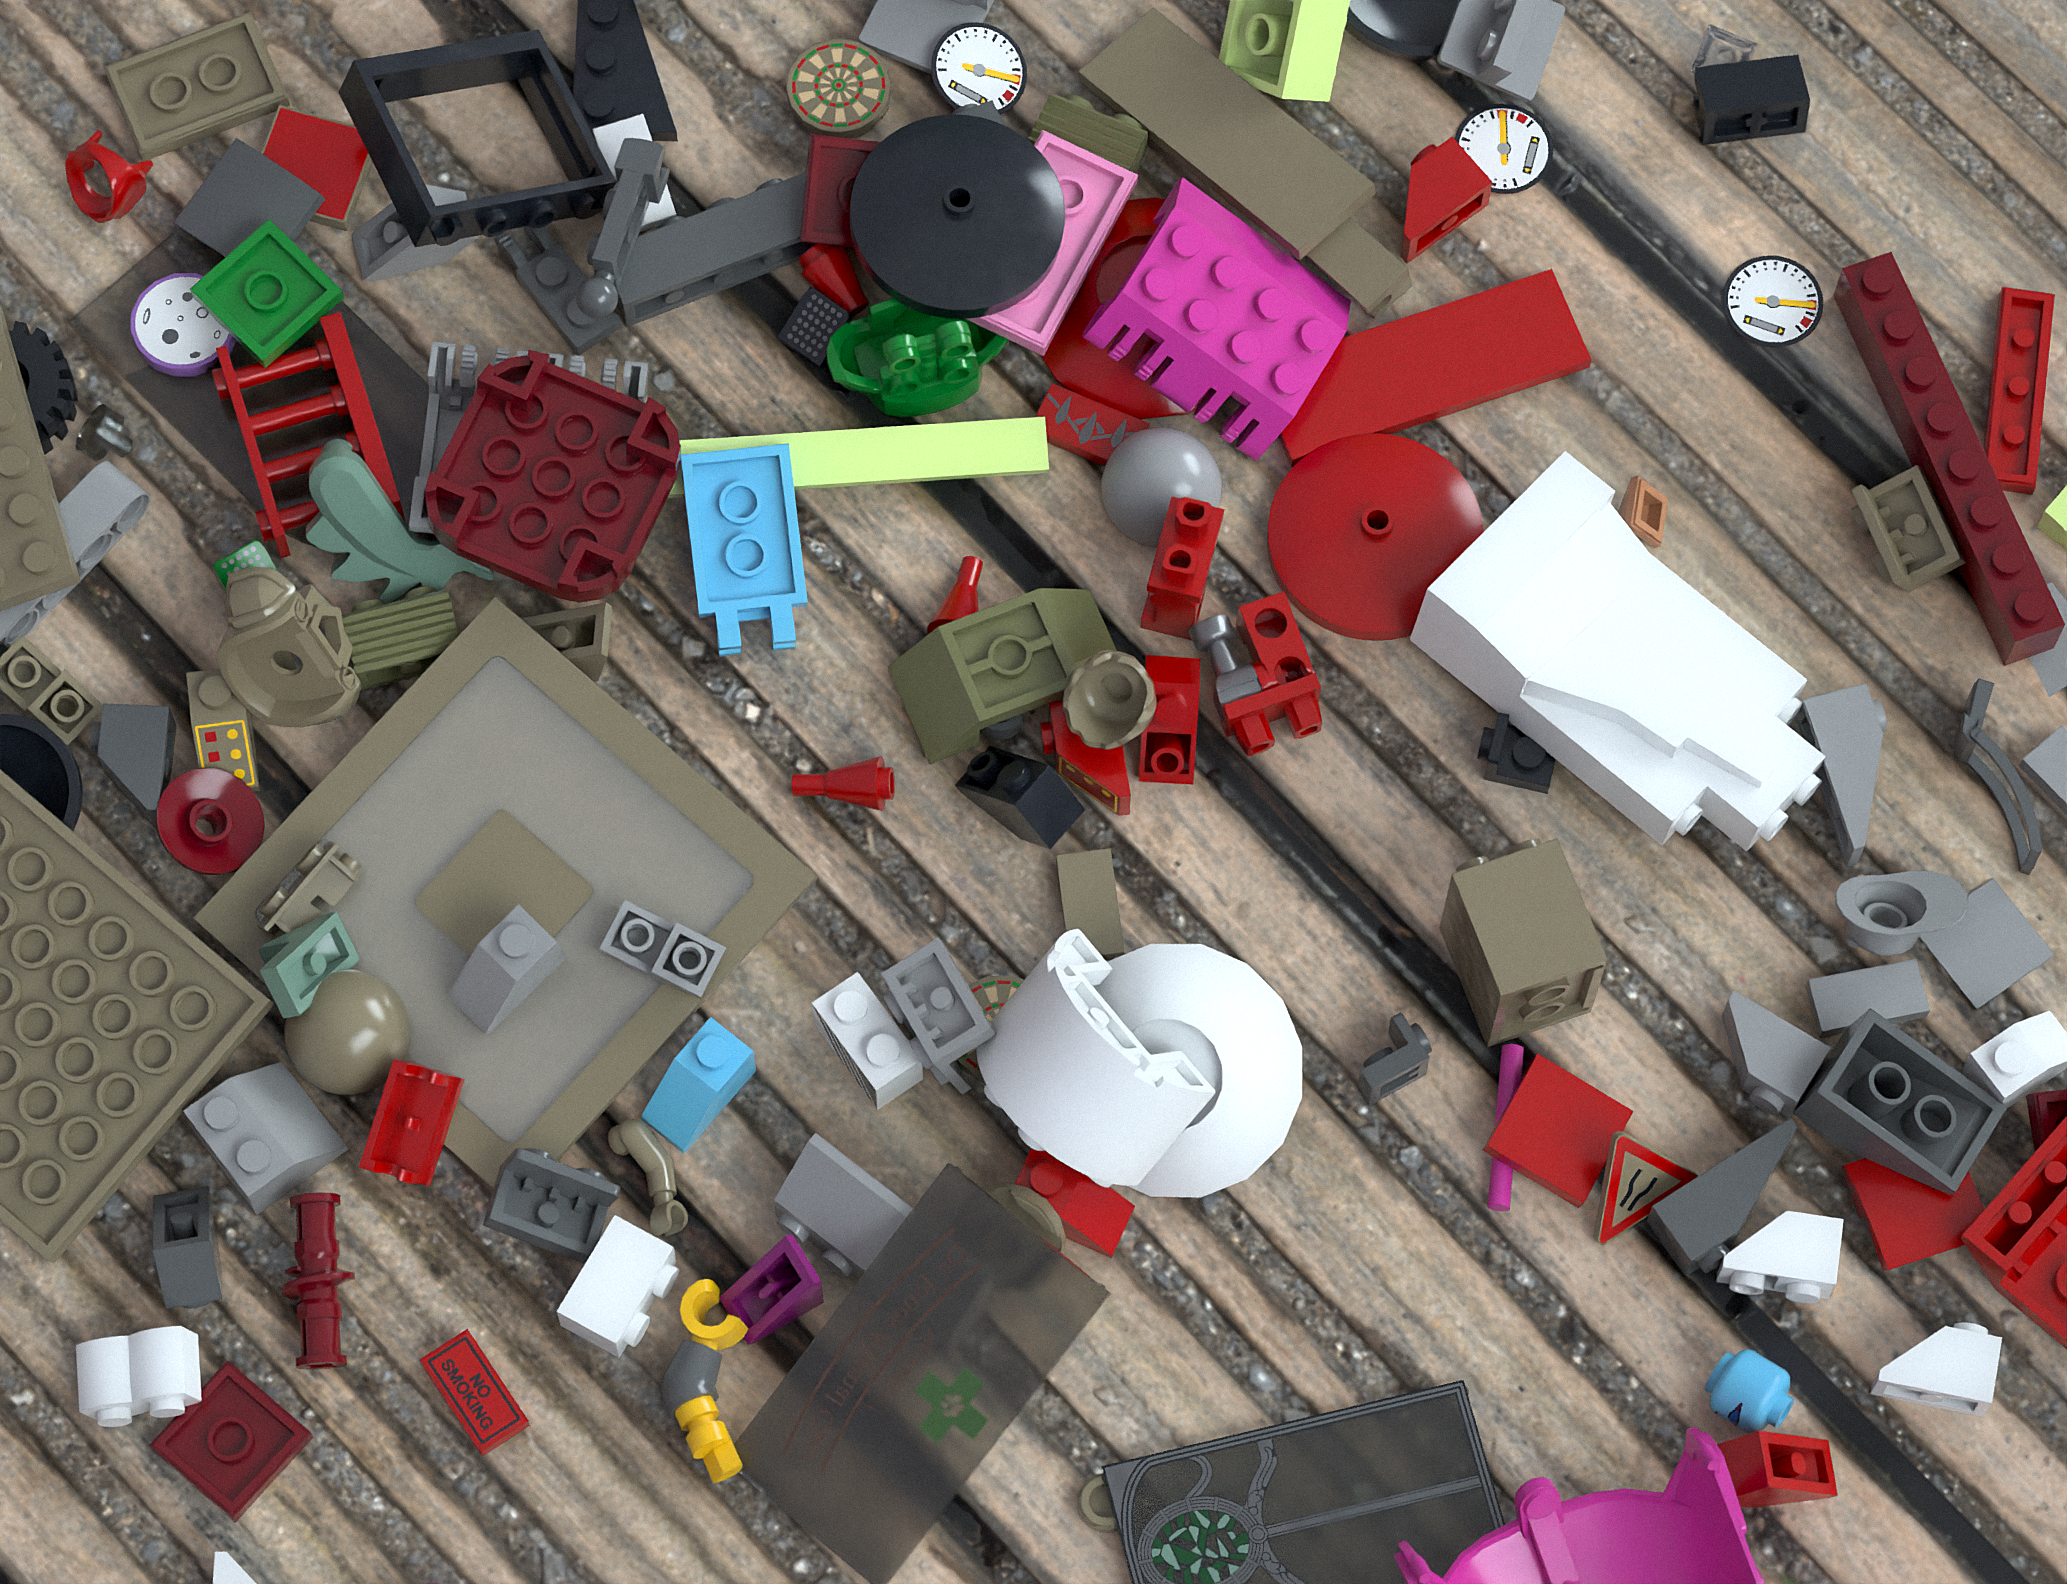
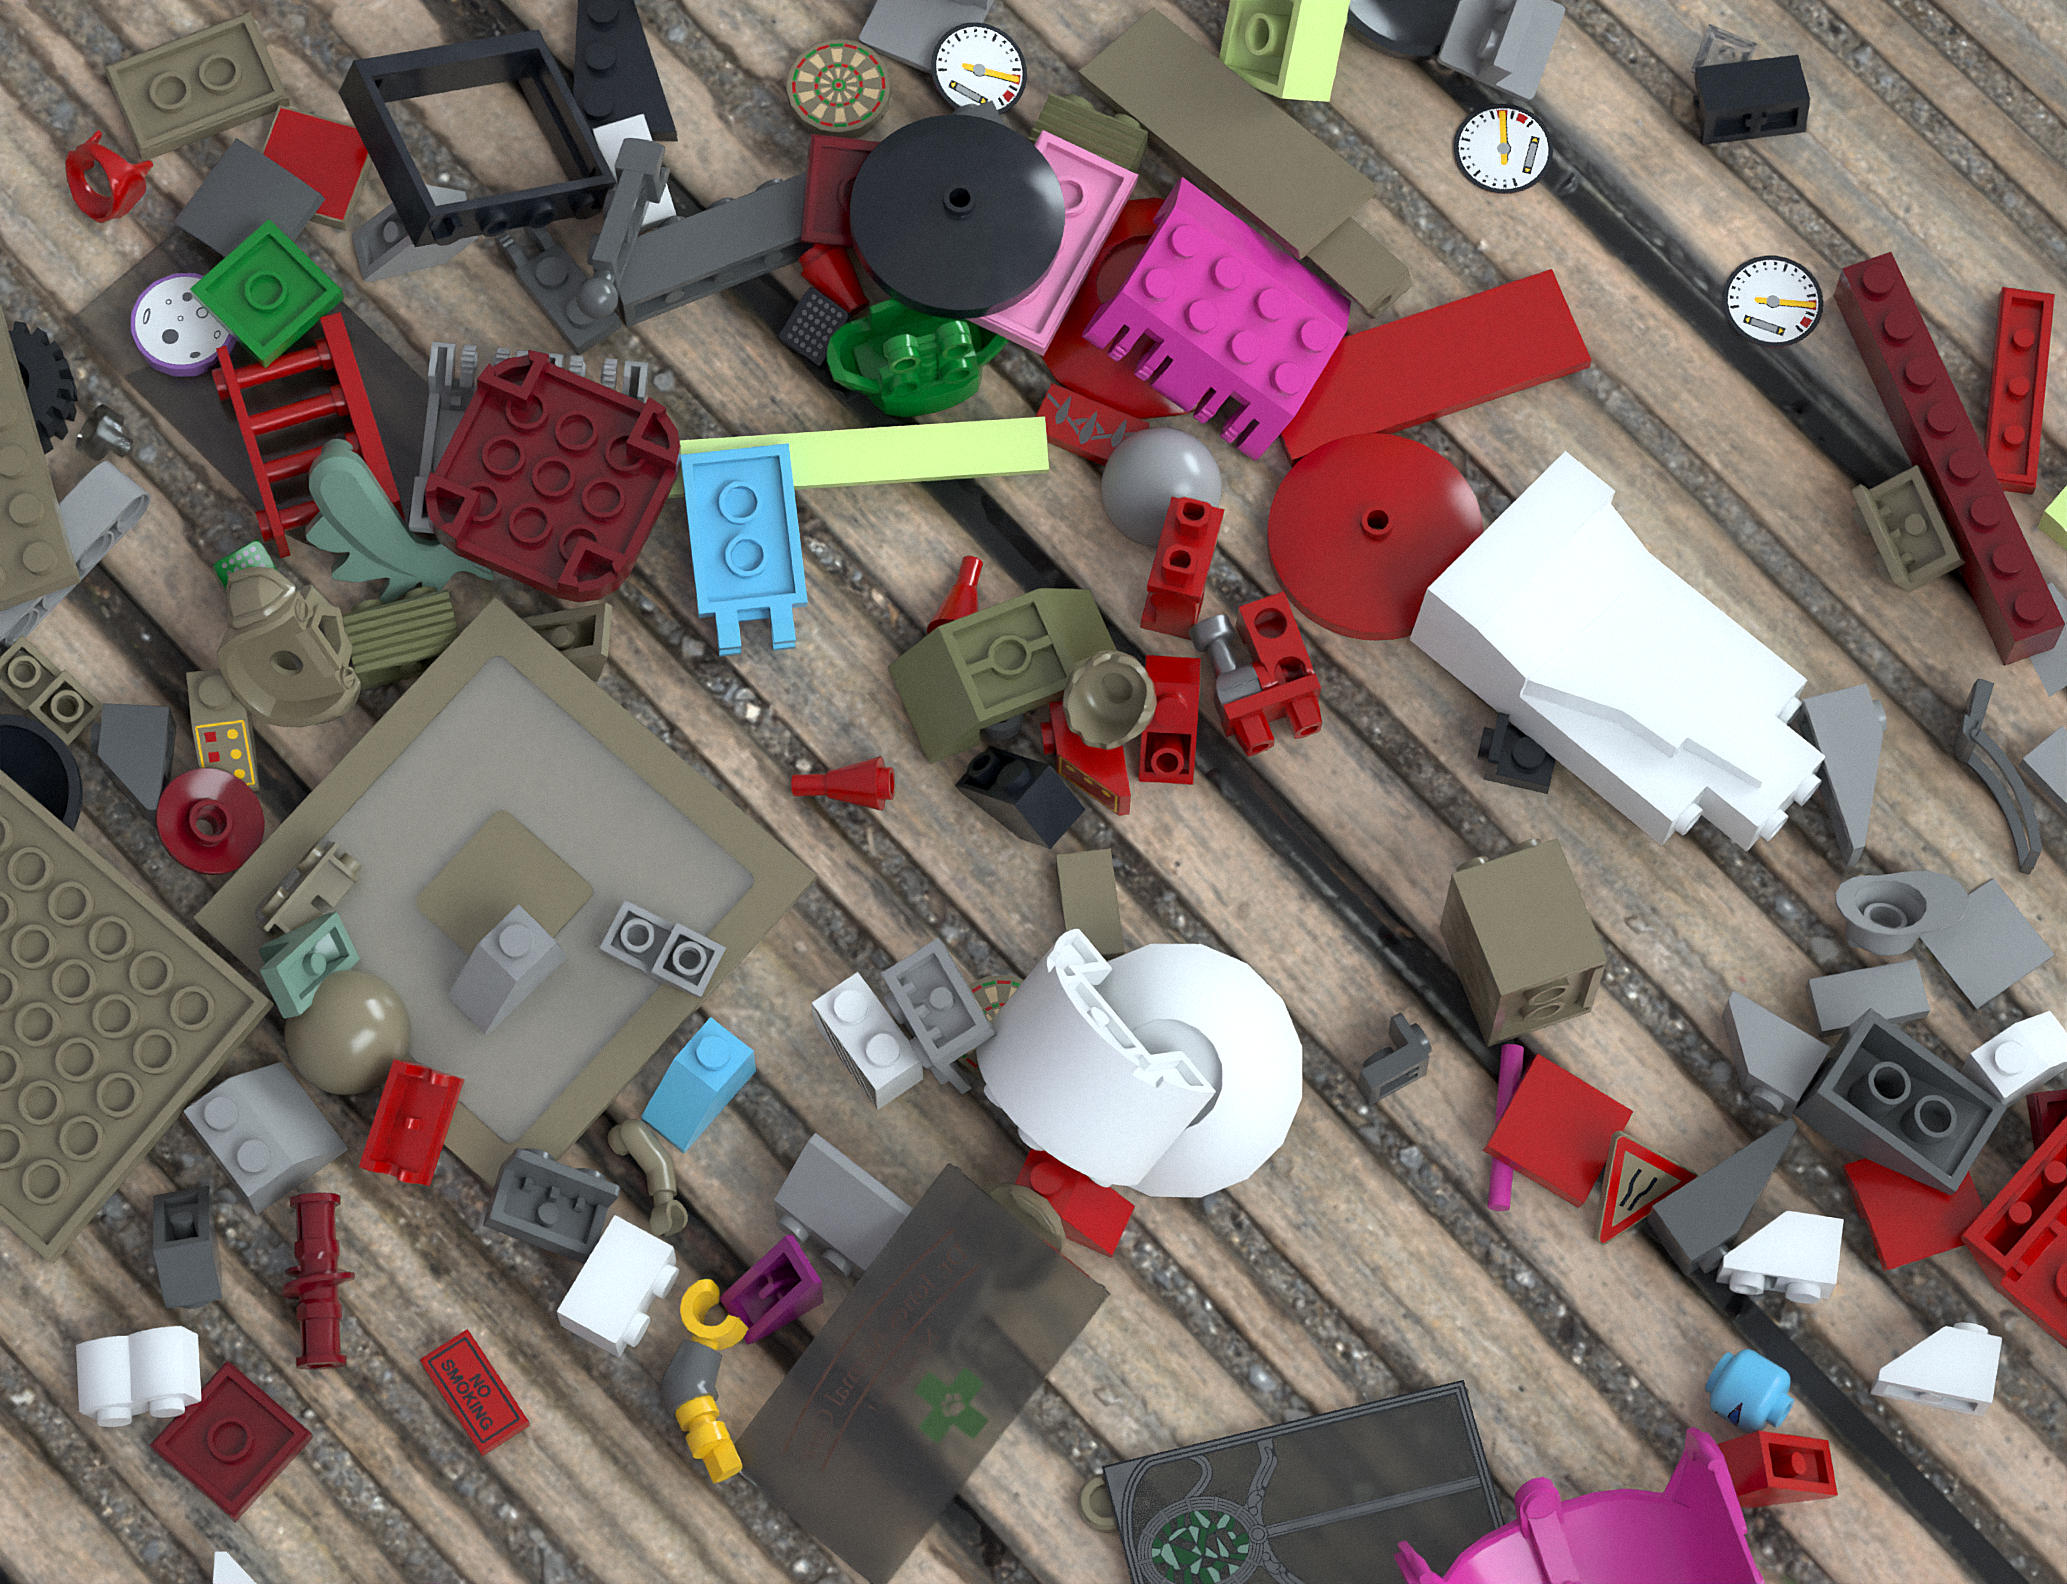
red slope [1400,137,1493,263] -> none
nougat slope [1618,476,1668,548] -> none

